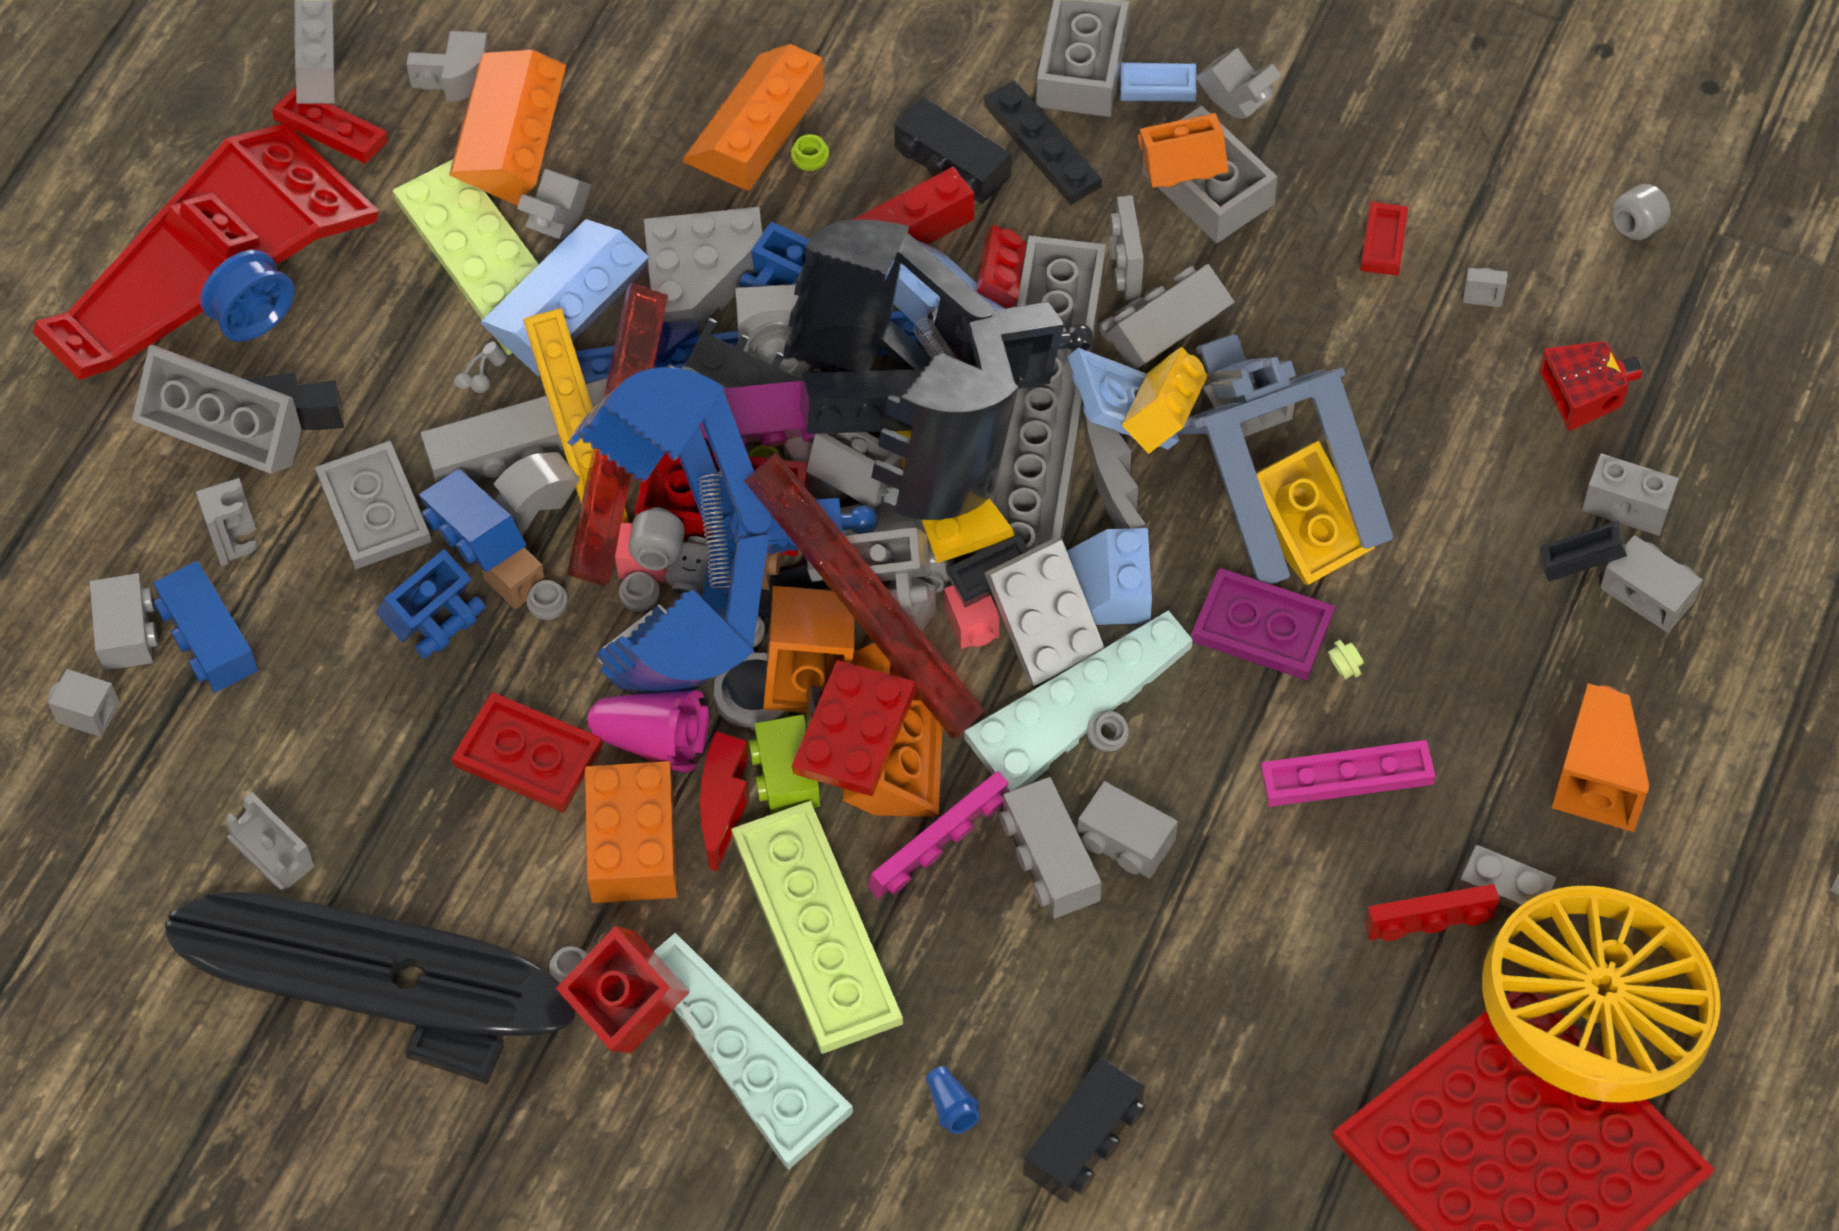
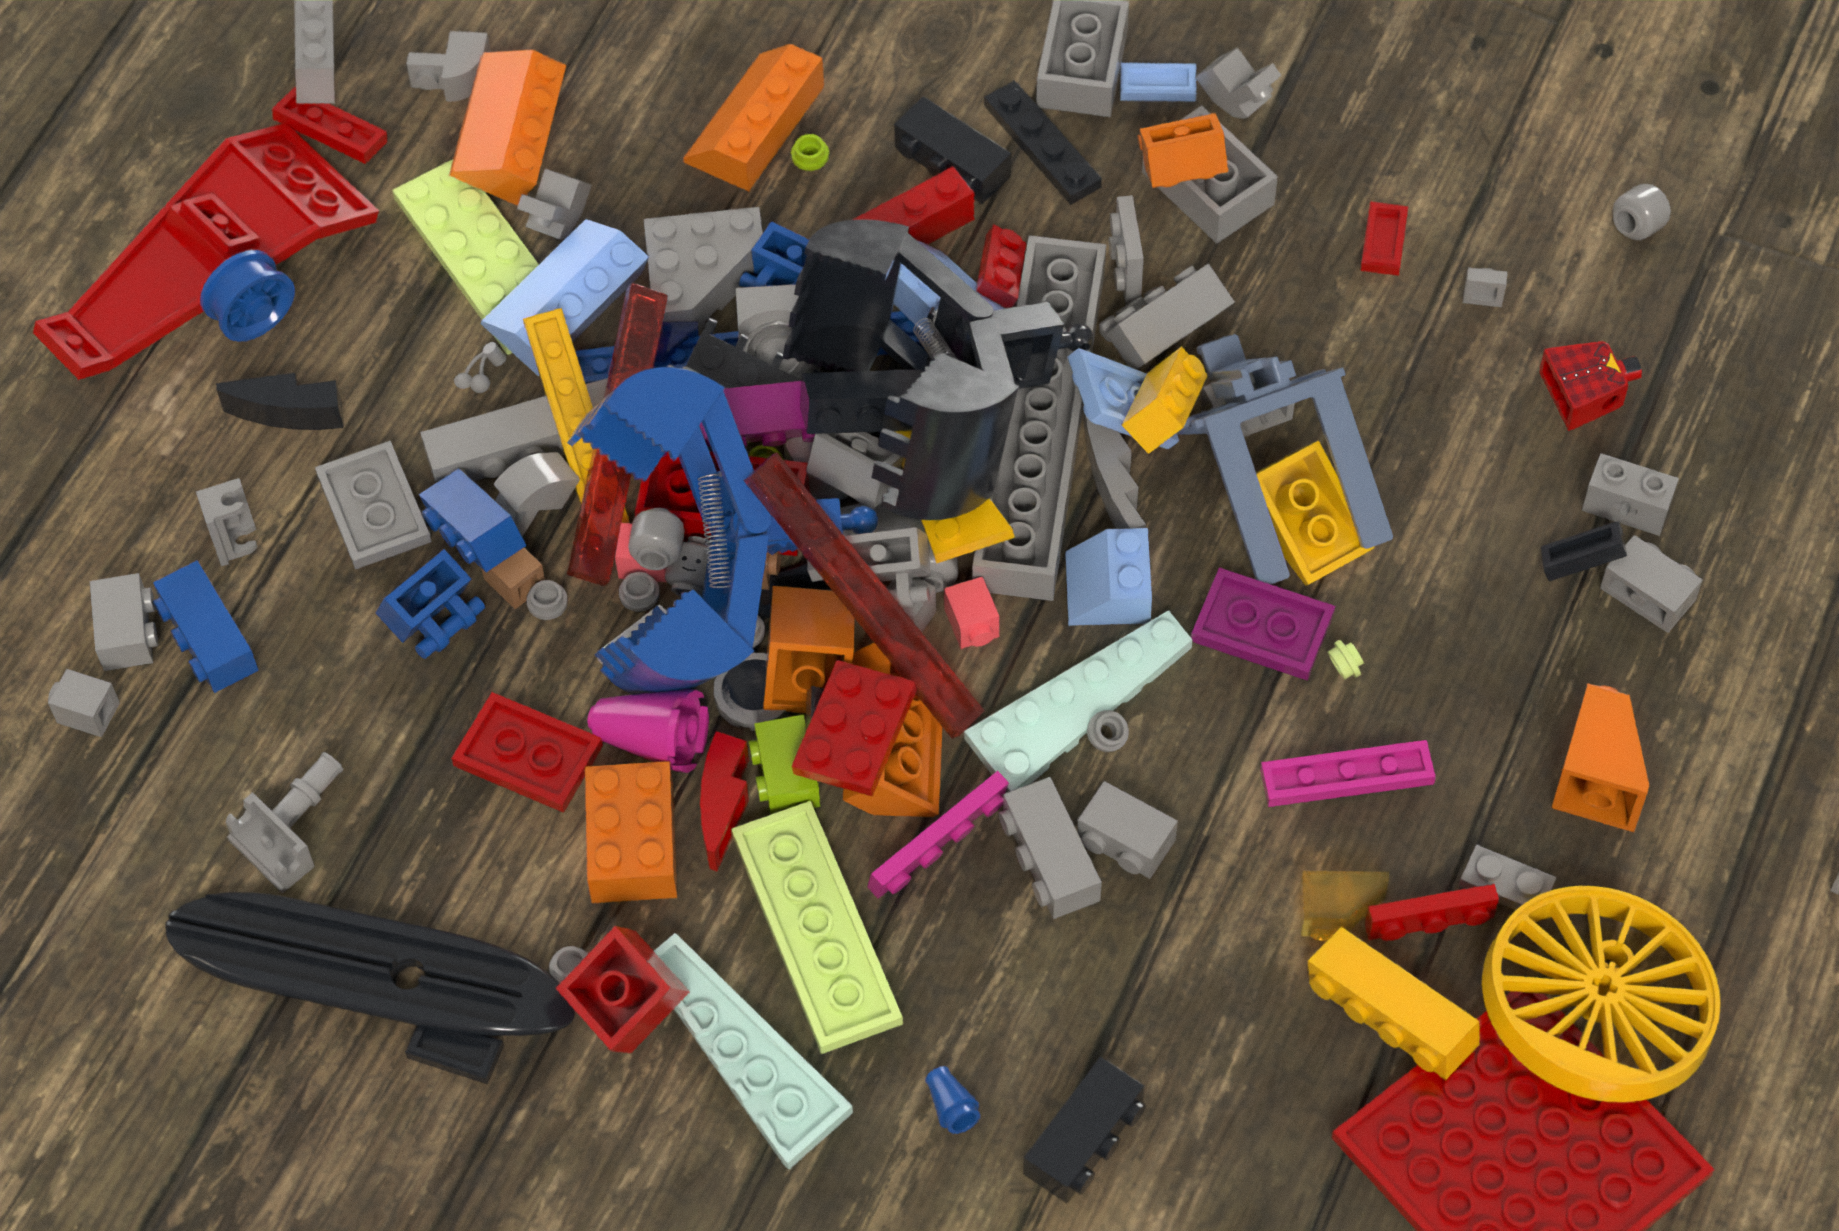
light grey slope [132,345,302,474] -> none
black tile [946,533,1029,608] -> none
plate [985,537,1105,686] -> none
none -> light grey pin [272,752,344,829]
none -> clear yellow slope [1299,871,1389,941]
none -> yellow brick [1308,927,1479,1080]

